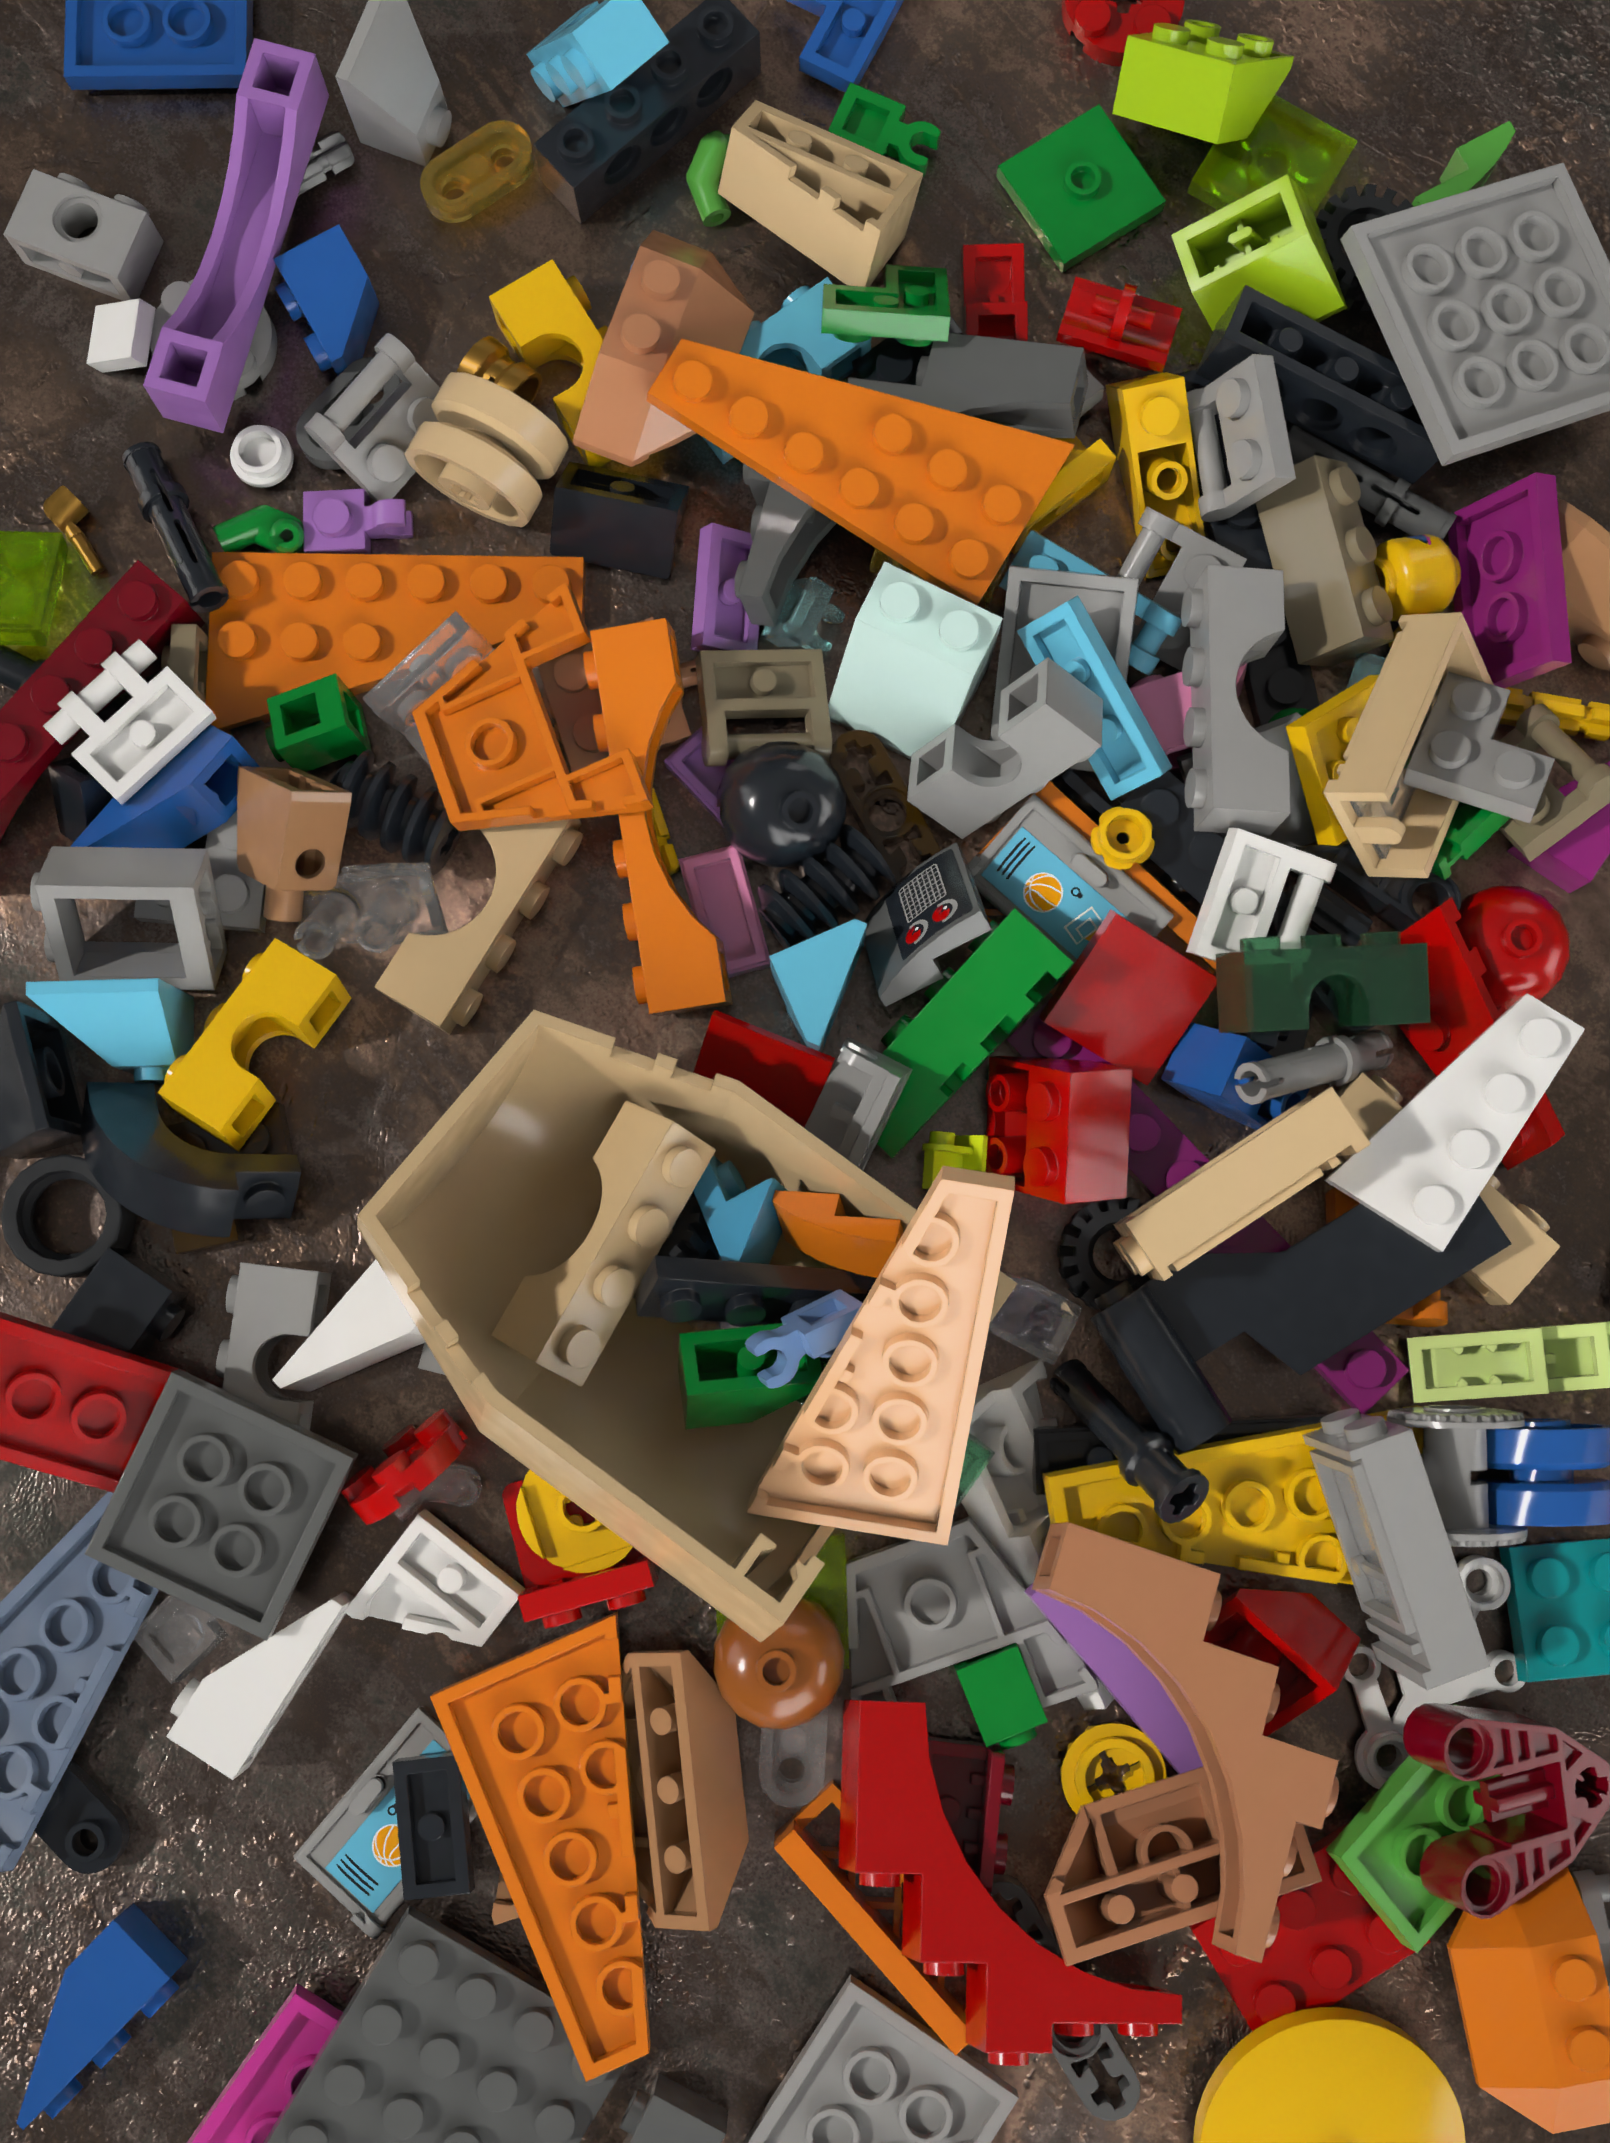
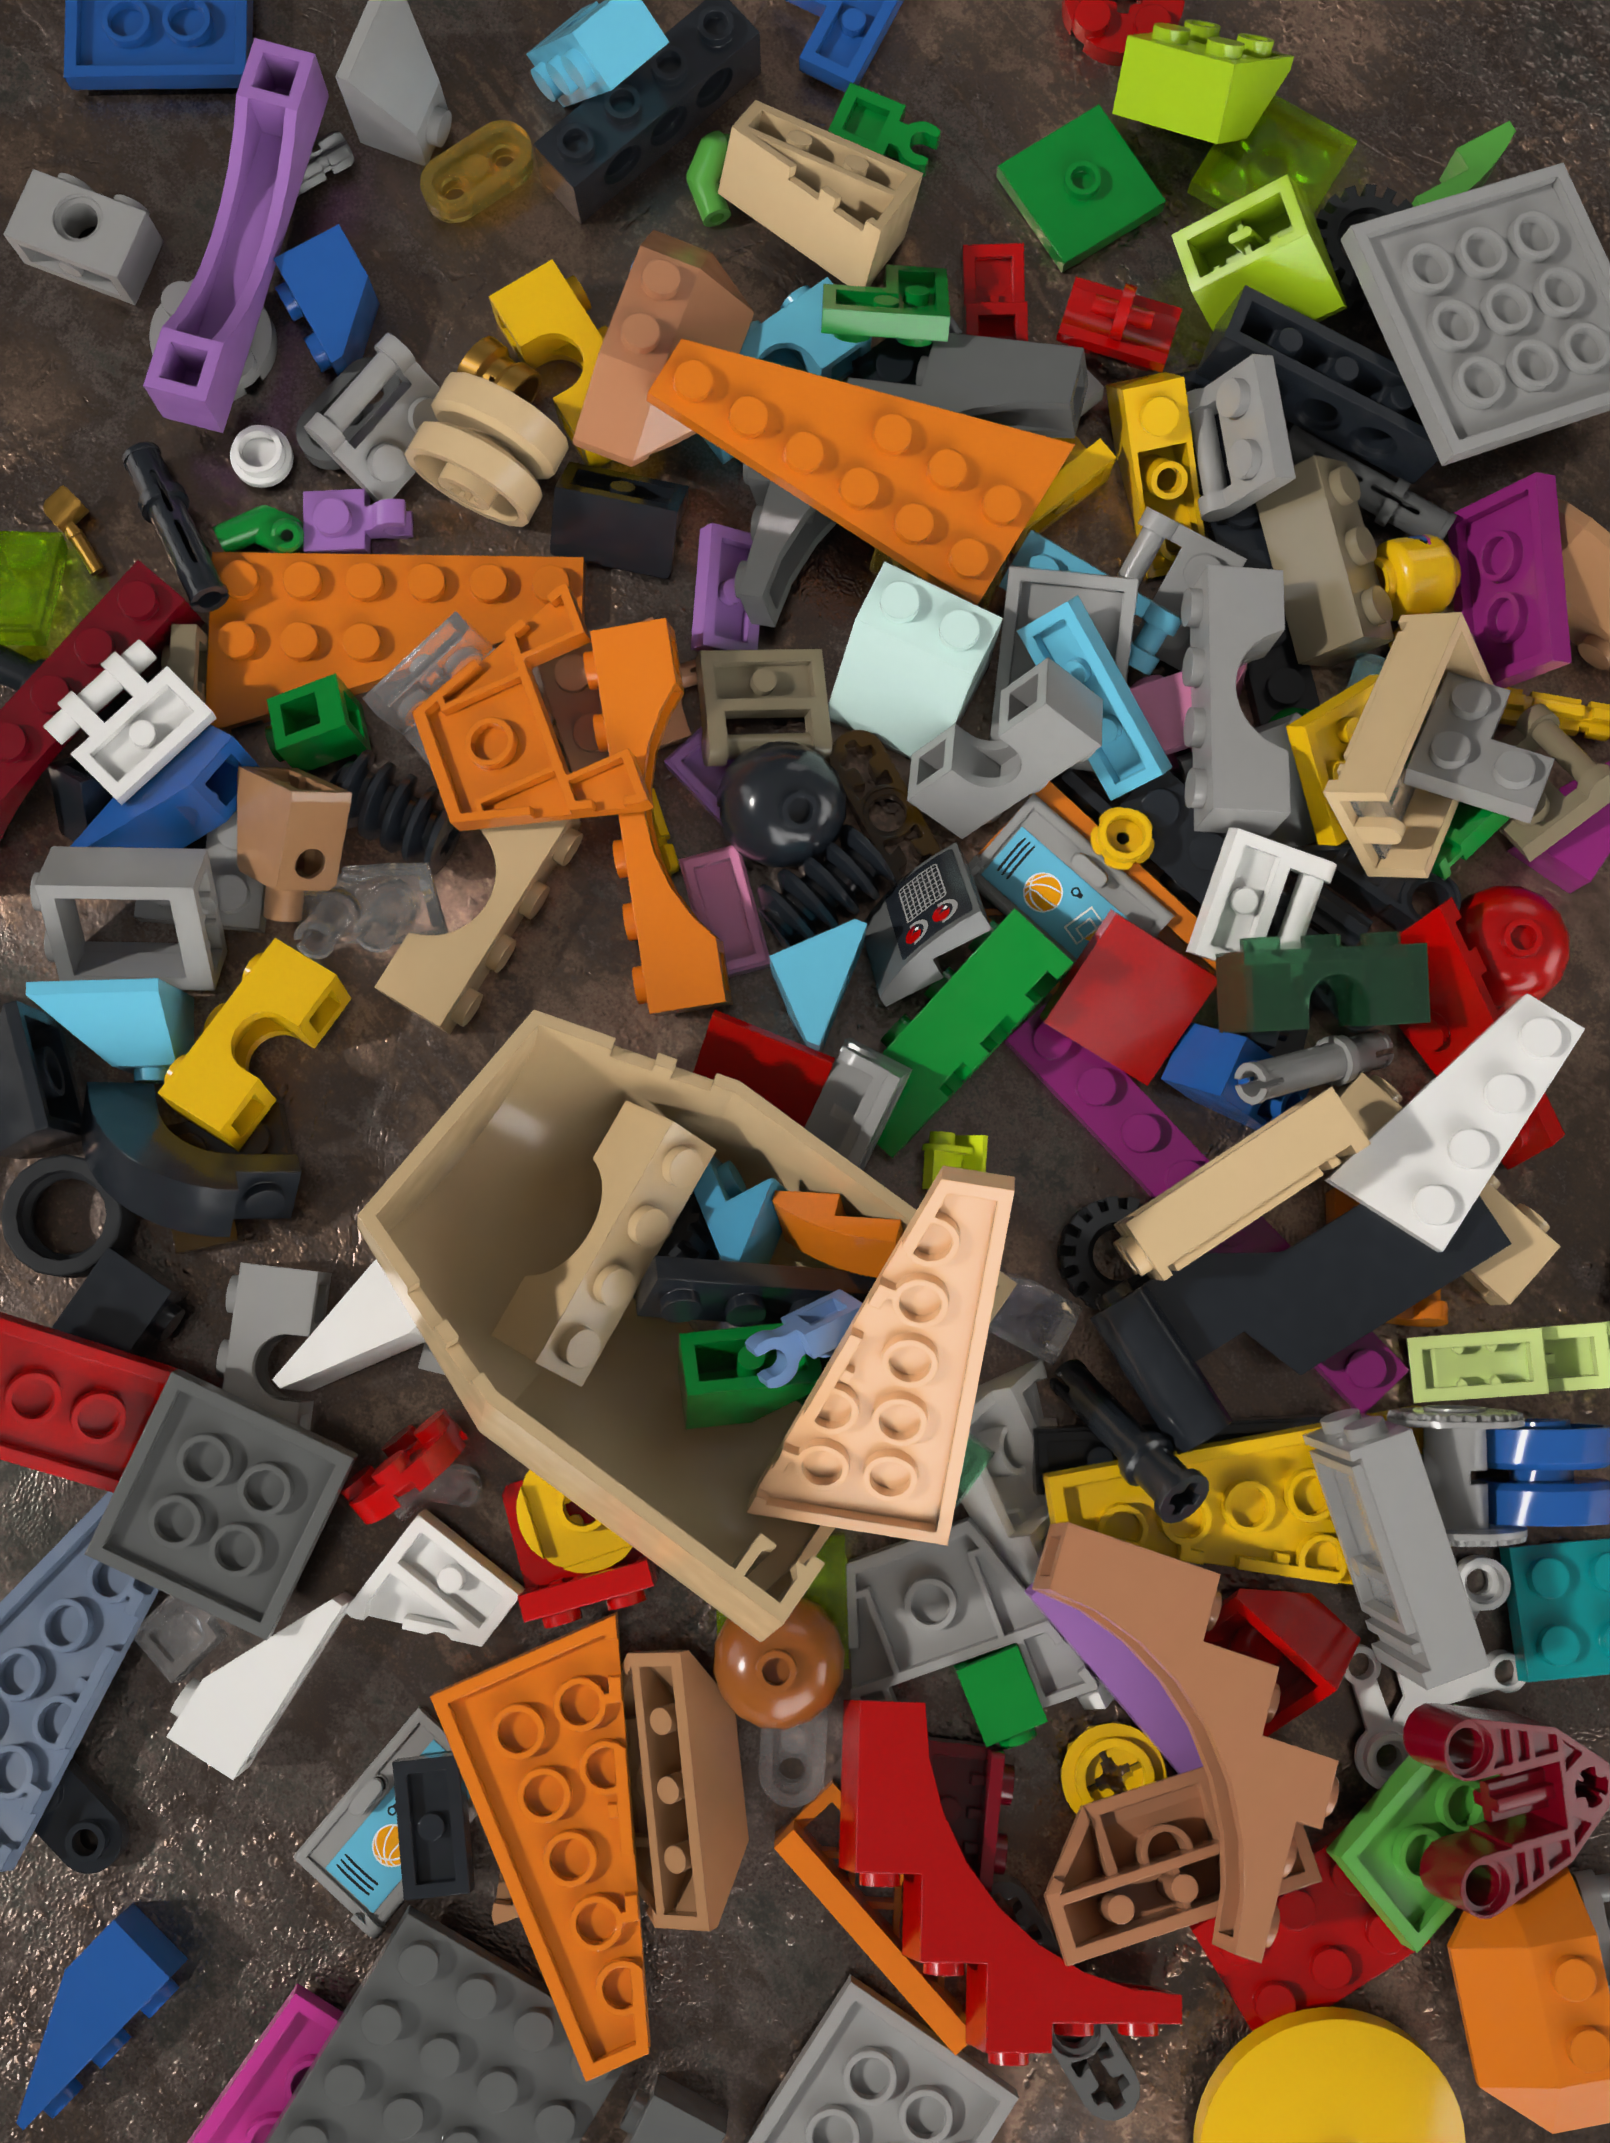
white tile [86,298,156,373] -> none
clear light blue tile [761,577,845,652] -> none
red slope [986,1056,1132,1205] -> none

